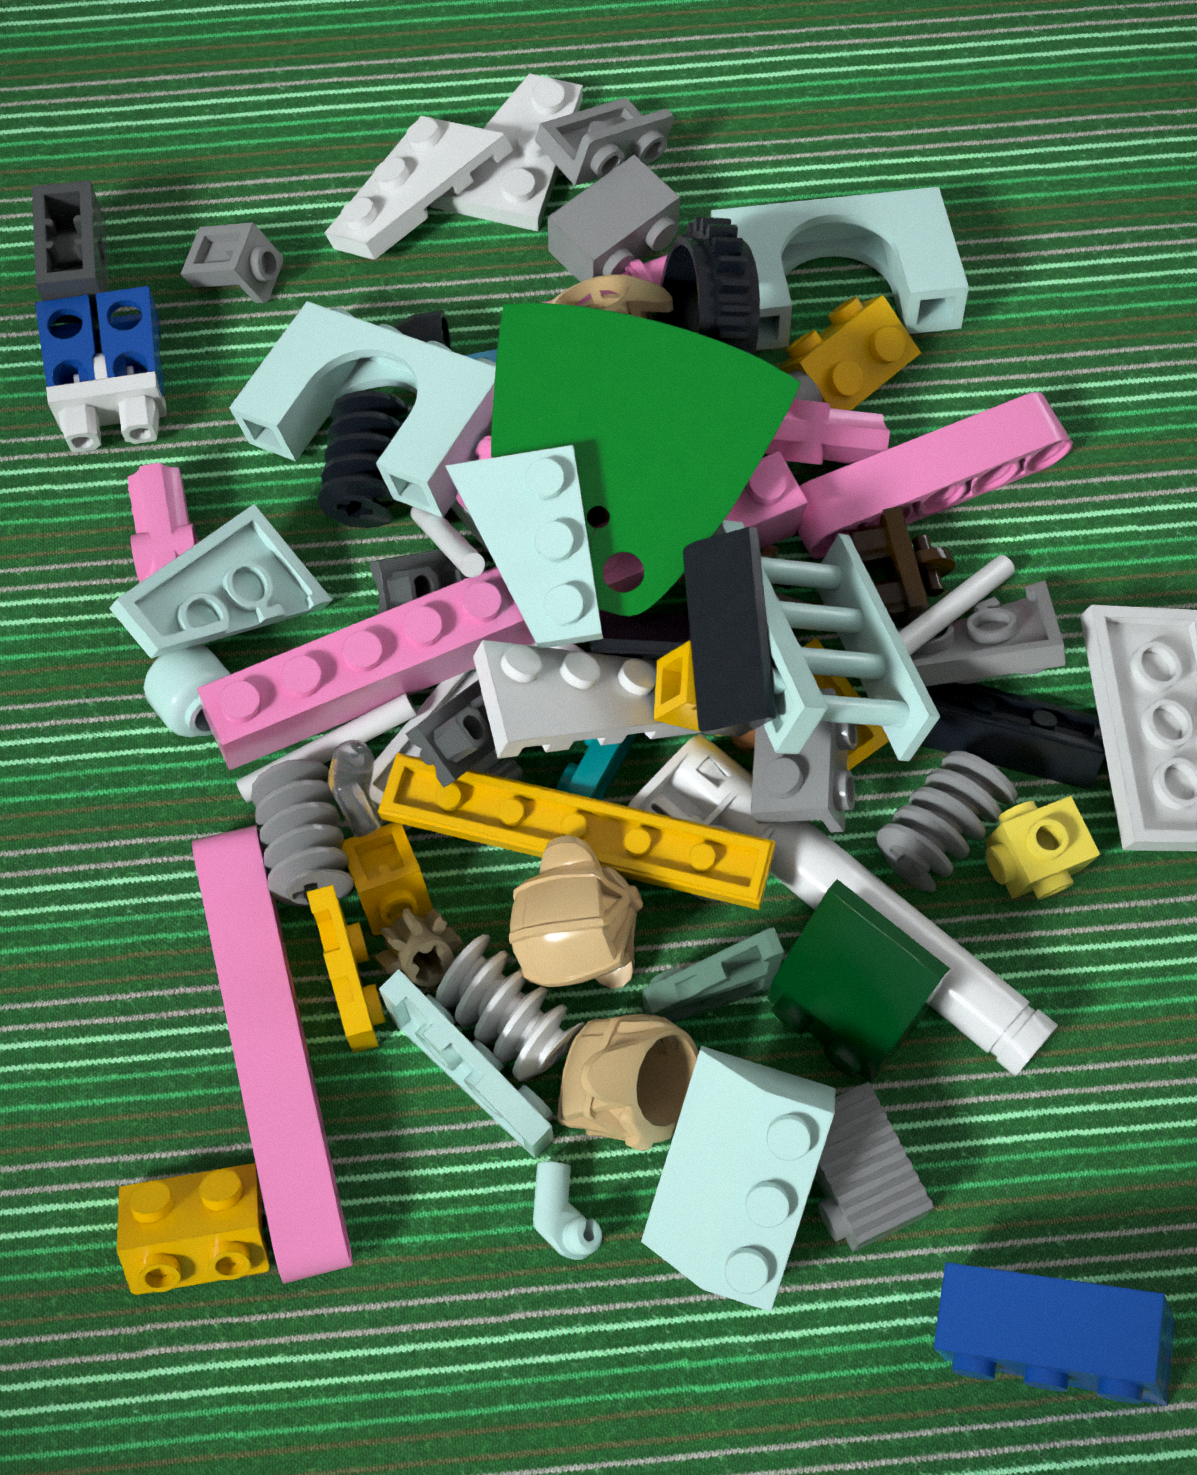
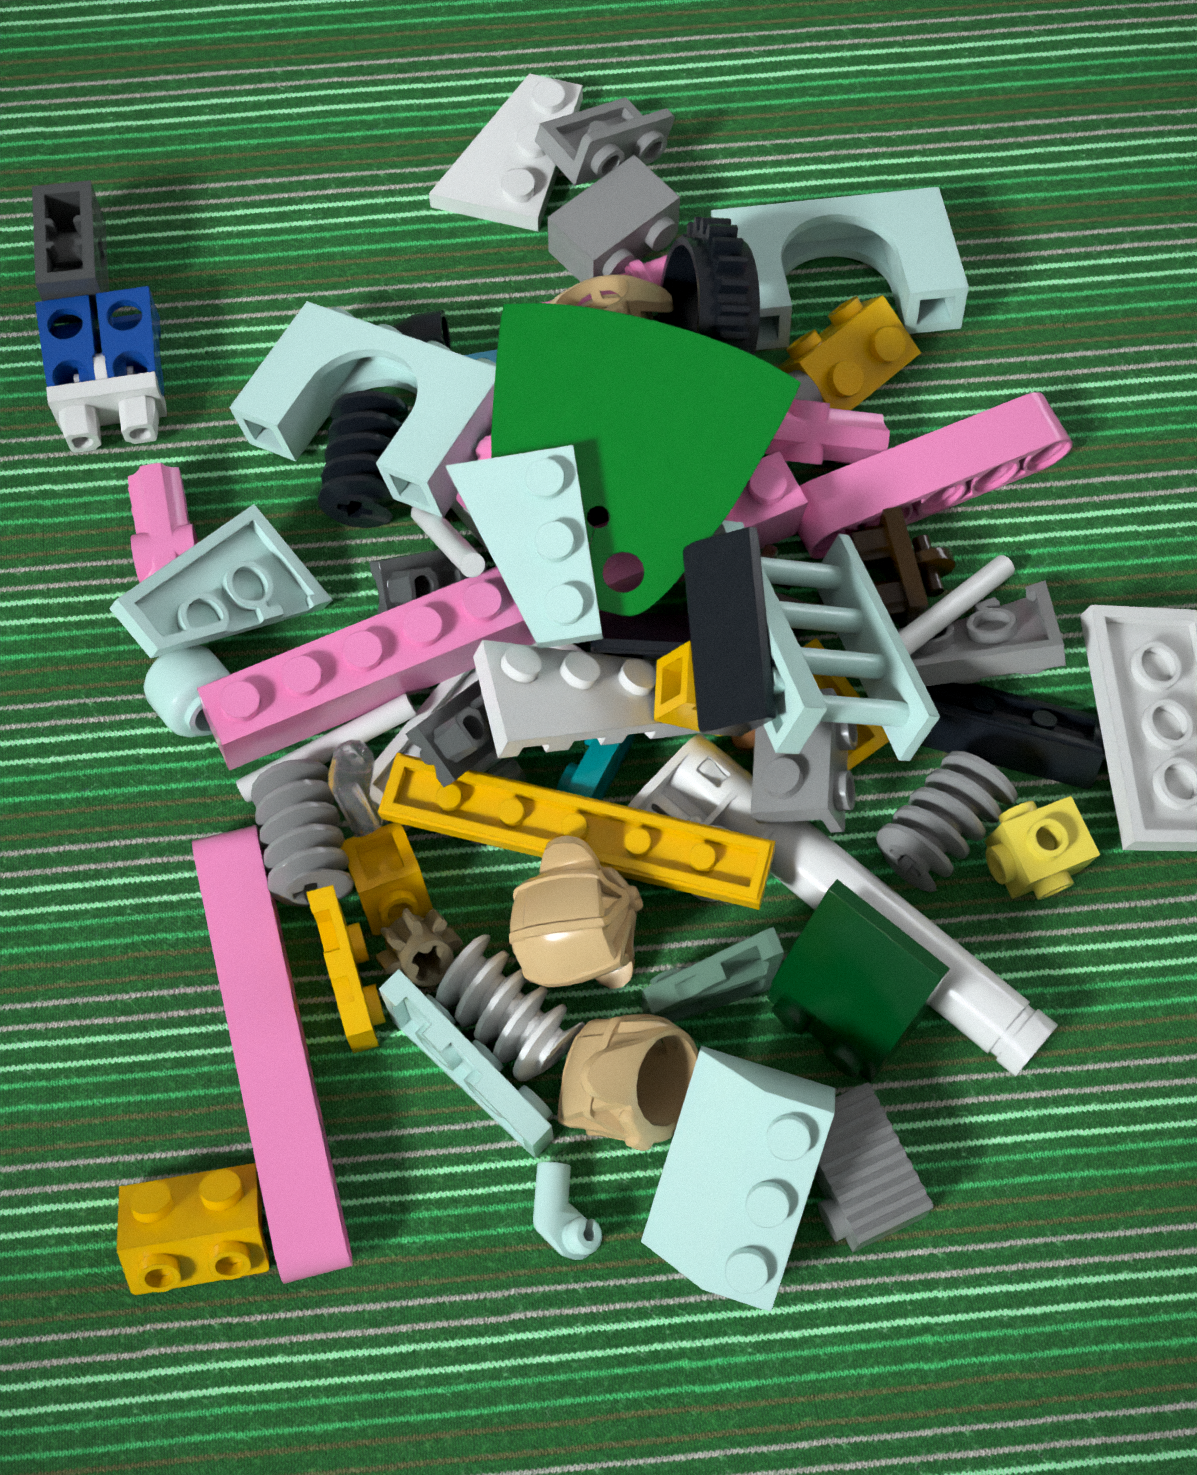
light grey bracket [181,222,283,303] -> none
white wing [325,116,513,260] -> none
blue wedge [934,1262,1175,1406] -> none

